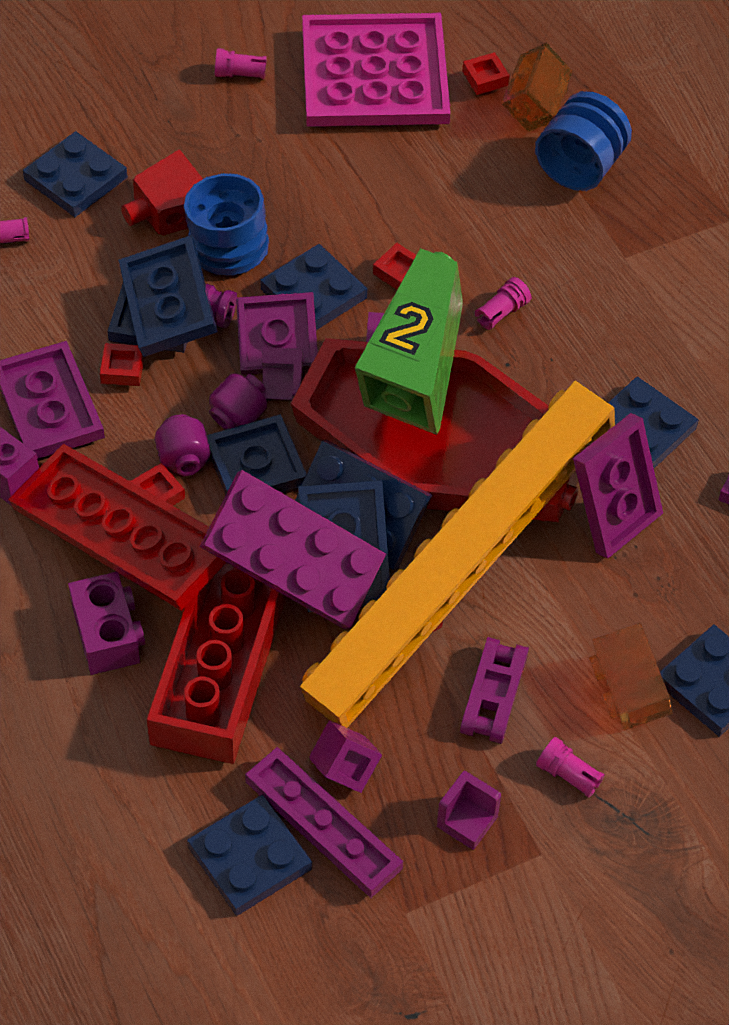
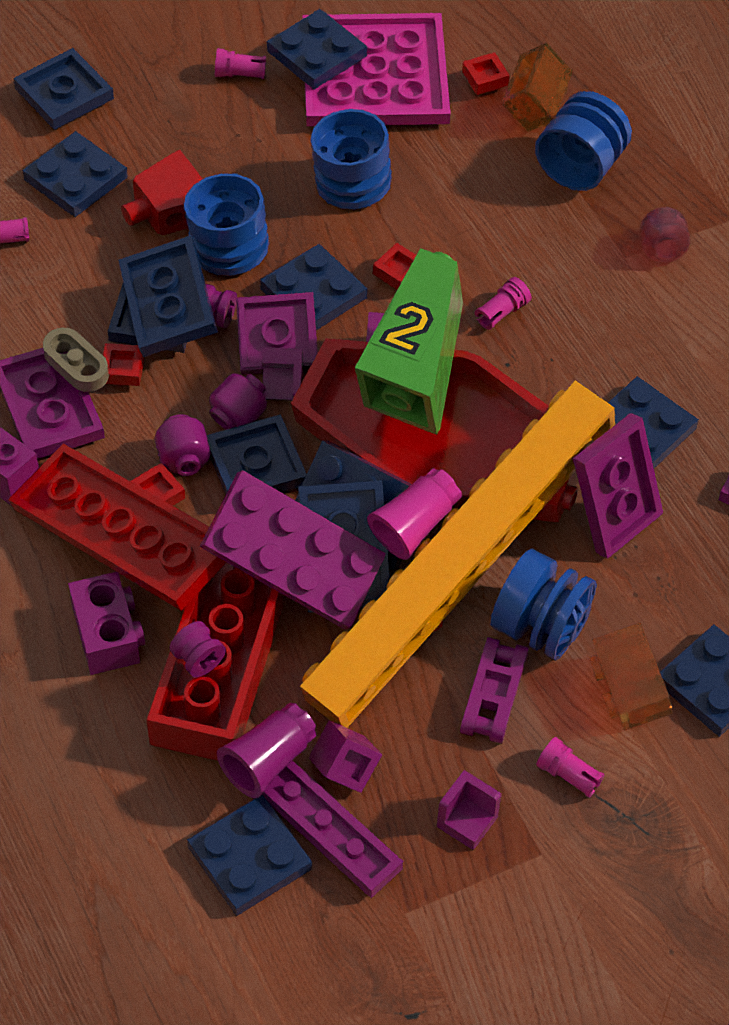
none -> dark blue plate [13,48,114,130]
none -> dark tan plate [43,328,109,392]
none -> magenta wheel [170,621,226,677]
none -> magenta plant [217,703,317,798]
none -> dark blue plate [267,9,367,89]
none -> blue wheel [310,109,392,209]
none -> dark pink plant [367,468,462,560]
none -> blue wheel [490,549,597,661]
none -> clear pink head [640,207,690,263]

